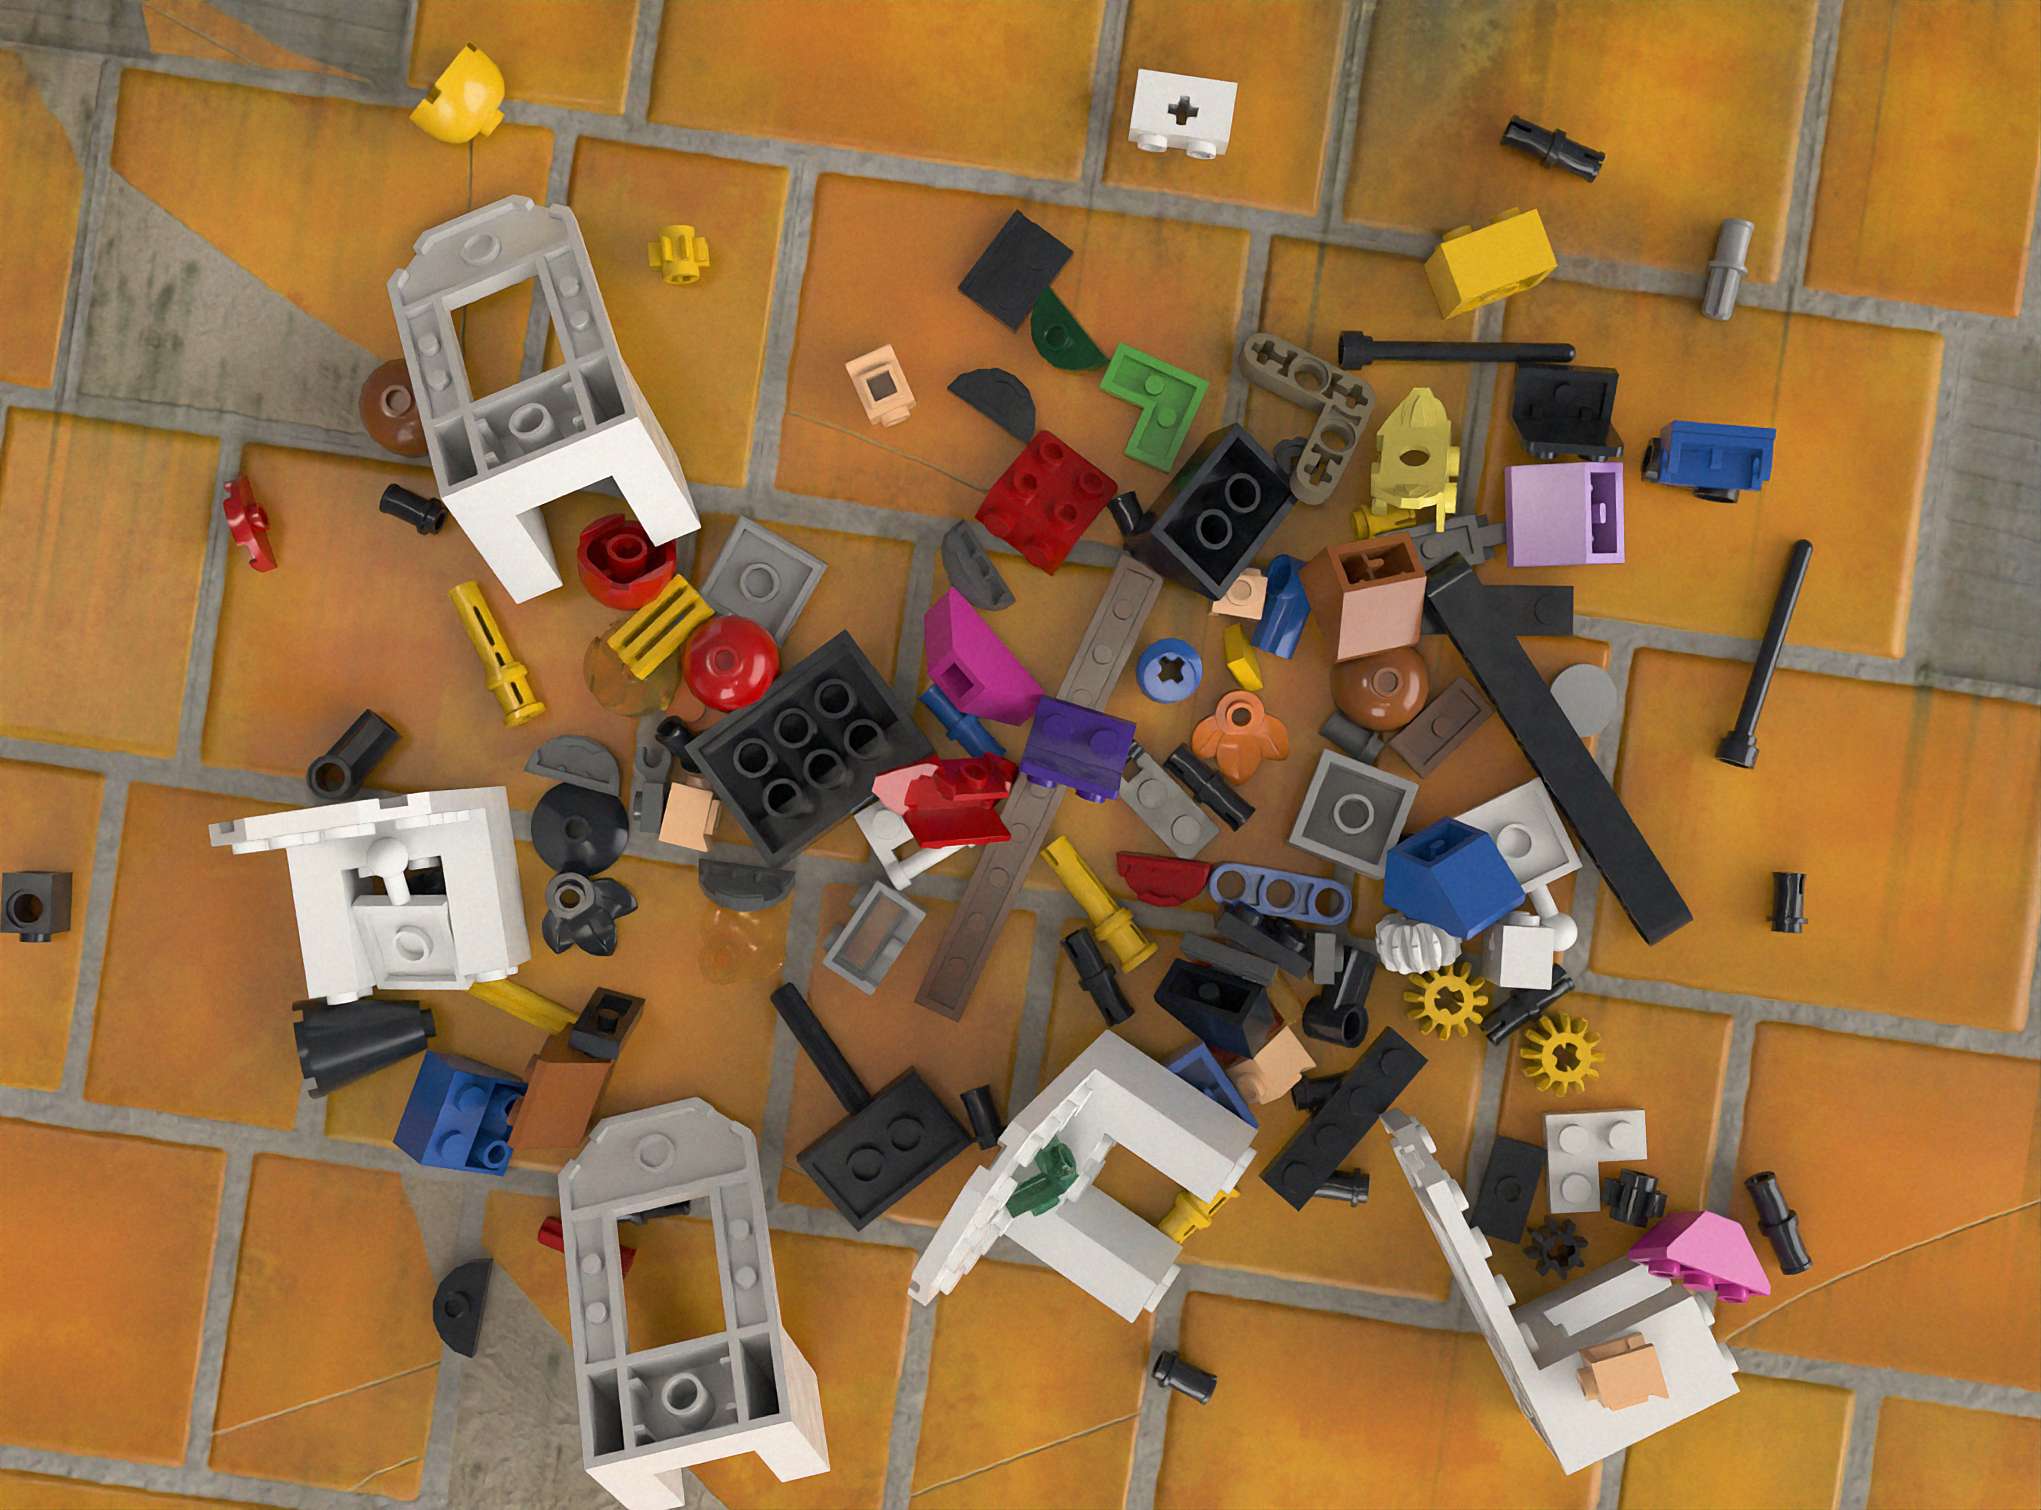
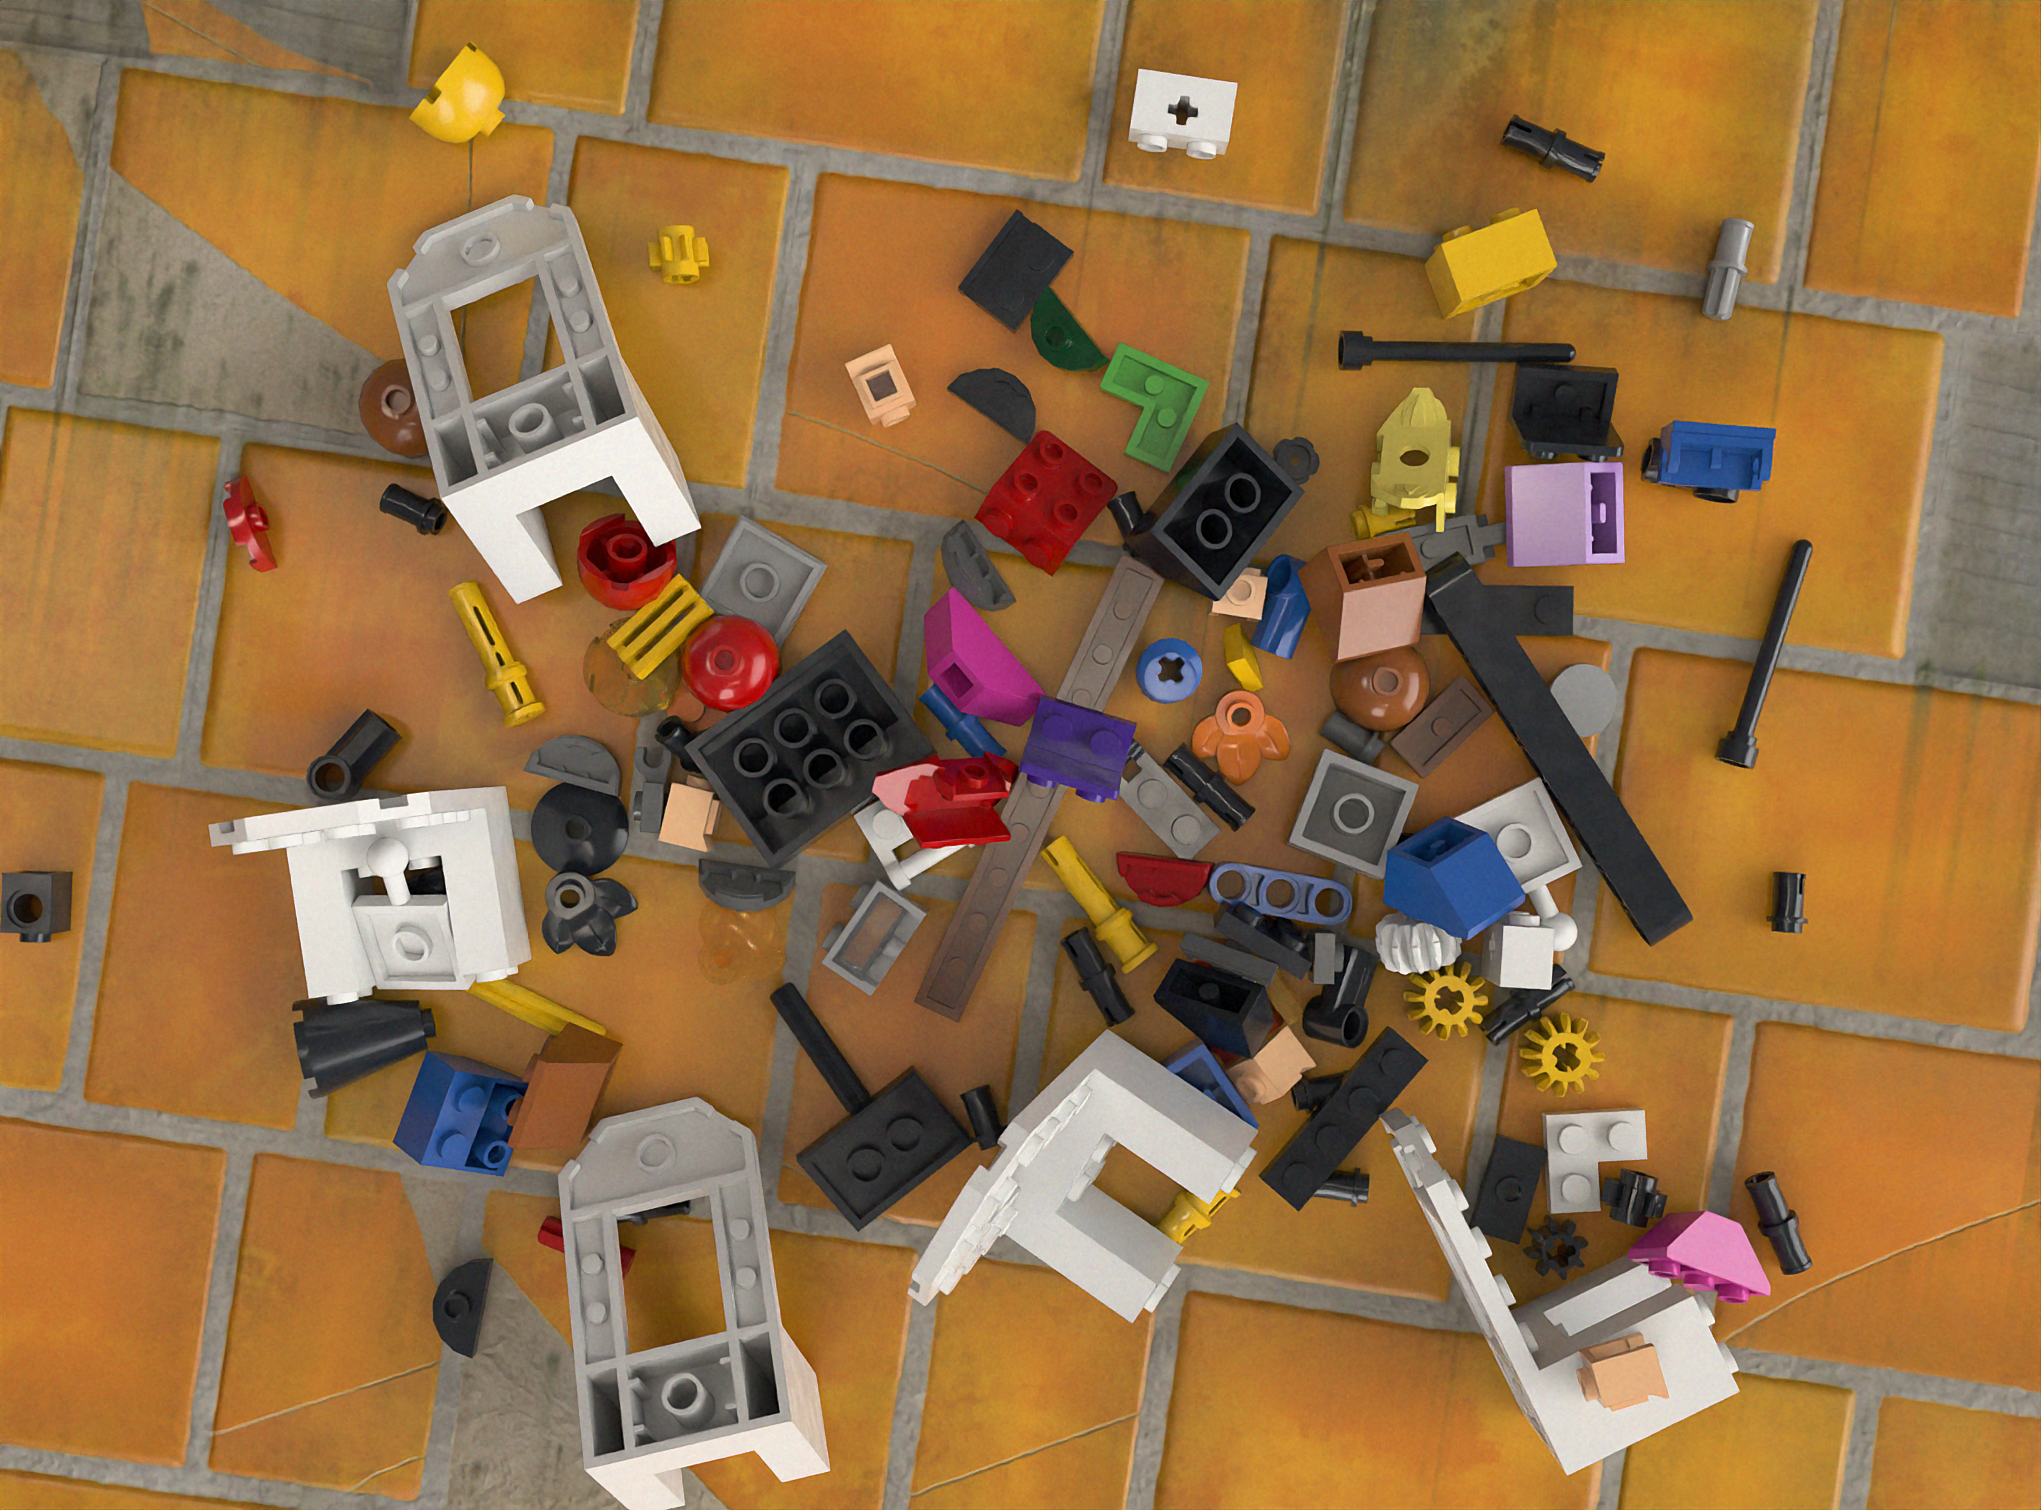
black plate [568,987,645,1060] -> none
clear green bracket [1005,1134,1079,1218] -> none
black pin [1151,1350,1218,1405] -> none
dark tan beam [1238,333,1376,505] -> none

